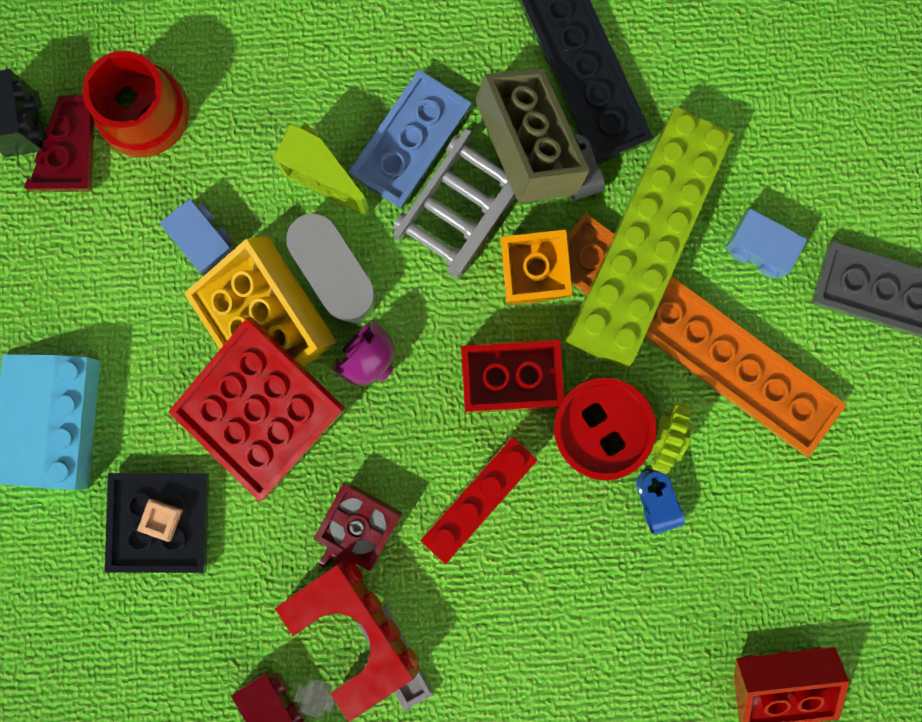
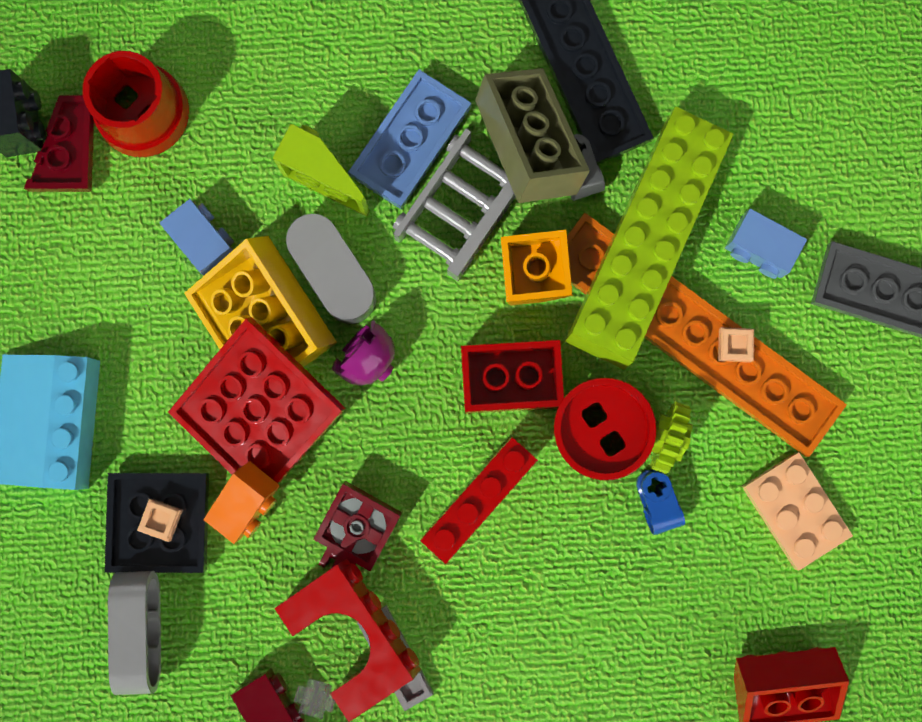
none -> light grey plant [108,571,161,695]
none -> orange brick [204,461,280,544]
none -> light nougat tile [718,327,754,362]
none -> light nougat plate [742,452,853,571]

